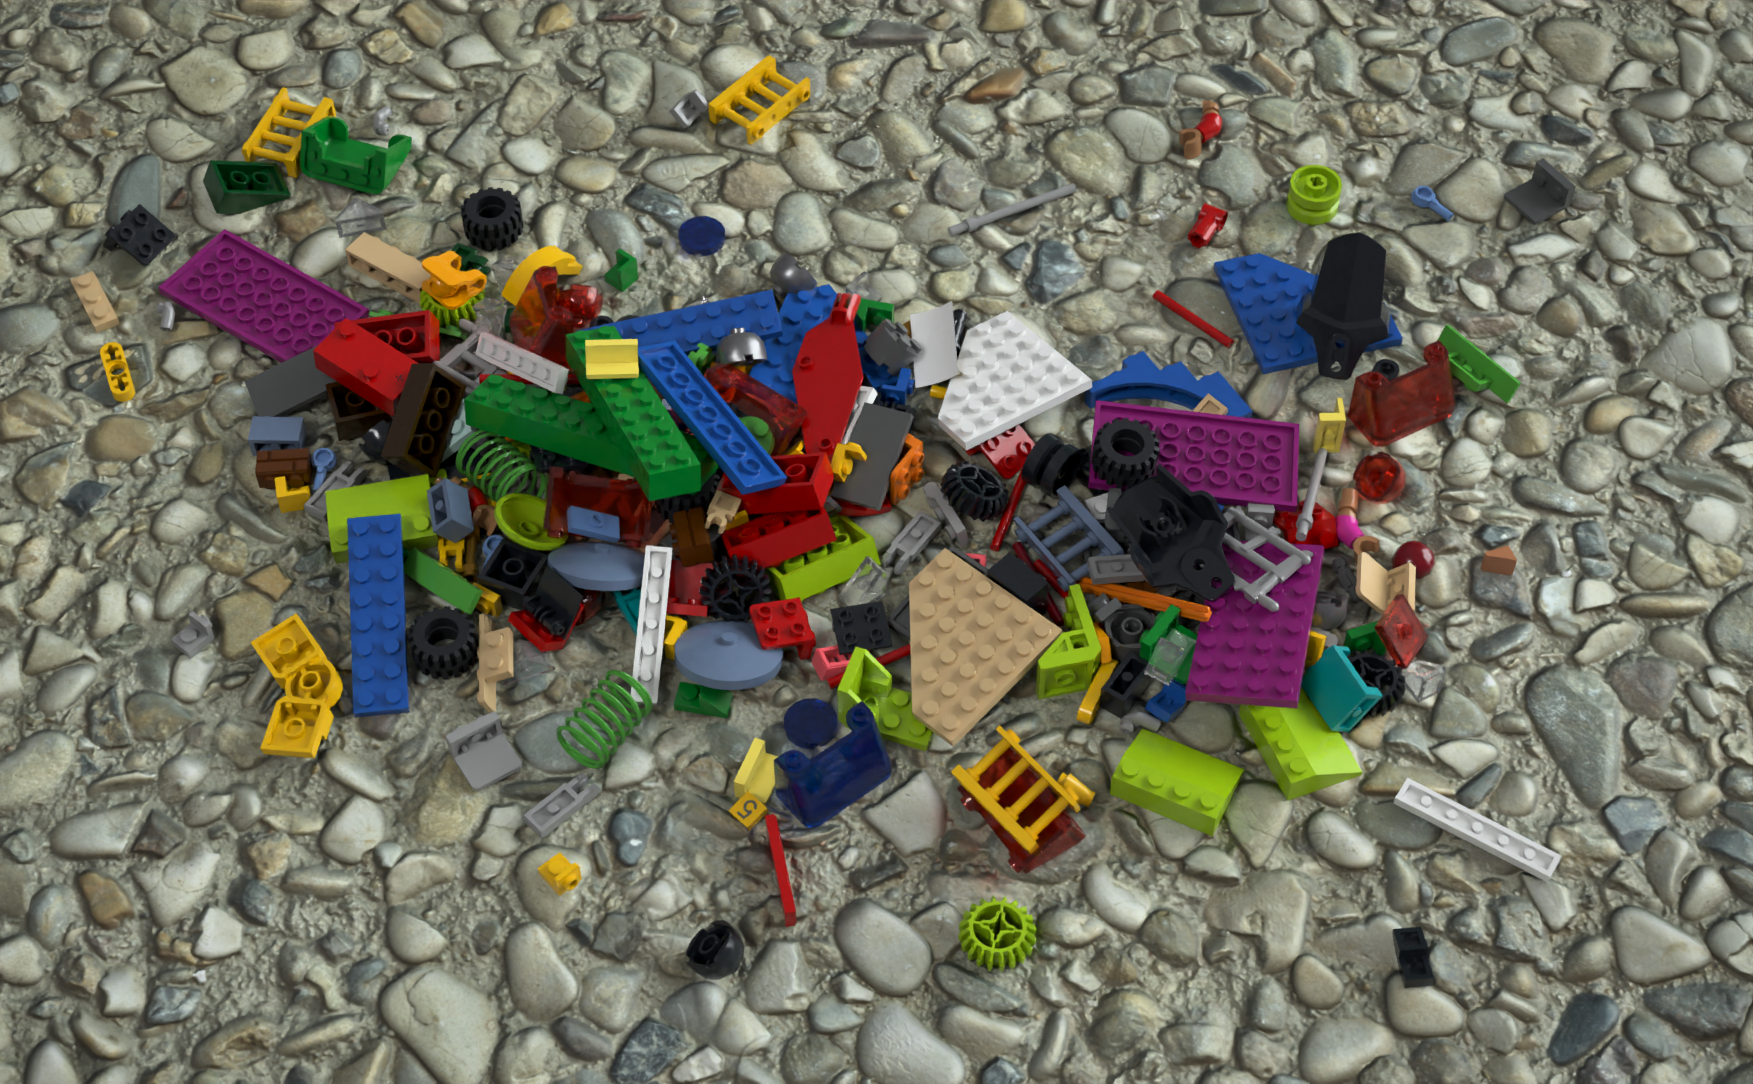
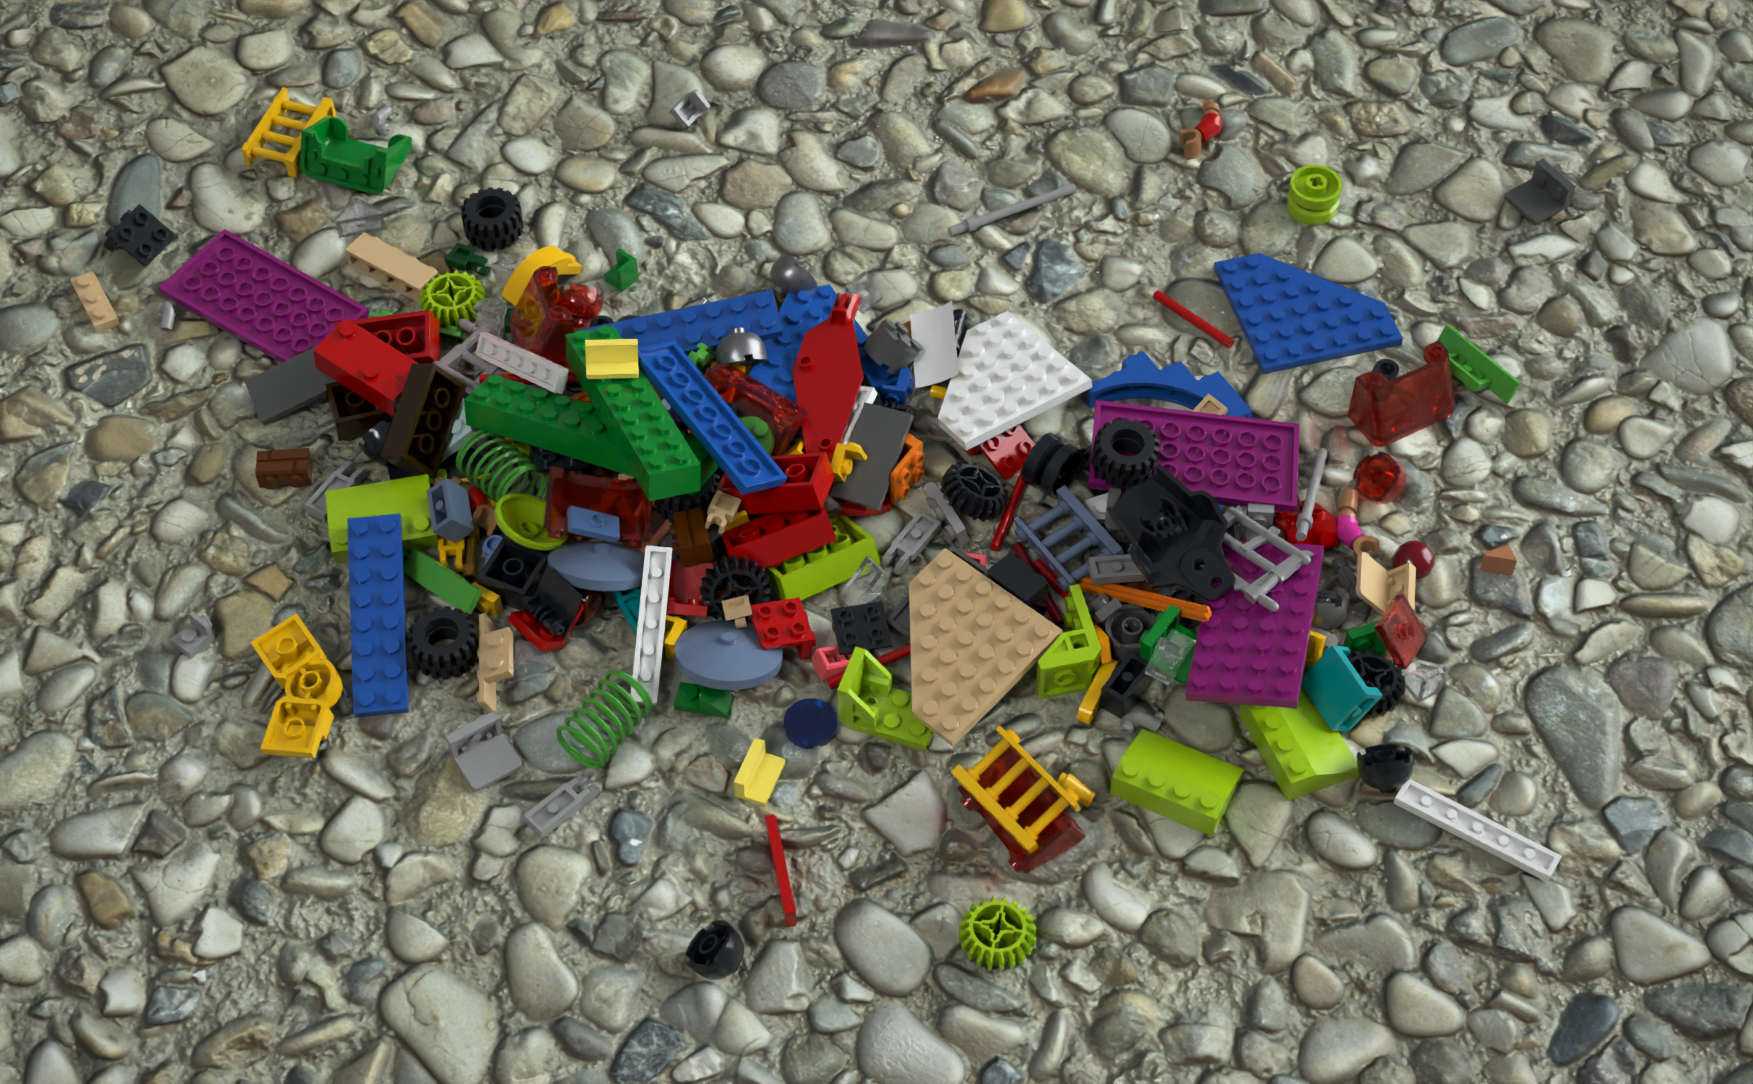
yellow beam [100,342,135,402] -> none
dark green slope [203,160,291,214] -> none
sand blue brick [248,416,307,456] -> none
yellow panel [275,476,311,513] -> none
medium blue plate [311,448,337,493] -> none
light orange piece [422,250,487,310] -> none
yellow bracket [537,852,582,896] -> none
clear blue tile [678,216,725,256] -> none
yellow fence [708,55,811,145] -> none
yellow tile [728,791,769,831] -> none
clear blue windscreen [774,701,891,828] -> none
green slope [854,298,894,332] -> none
blue bracket [1145,677,1187,723] -> none
red piece [1188,203,1228,248] -> none
black piece [1296,232,1391,380] -> none
light yellow panel [1313,398,1346,453] -> none
black slope [1392,927,1434,988] -> none
medium blue plate [1411,186,1453,221] -> none
none -> tan tile [722,595,752,629]
none -> black cylinder [1357,744,1413,793]

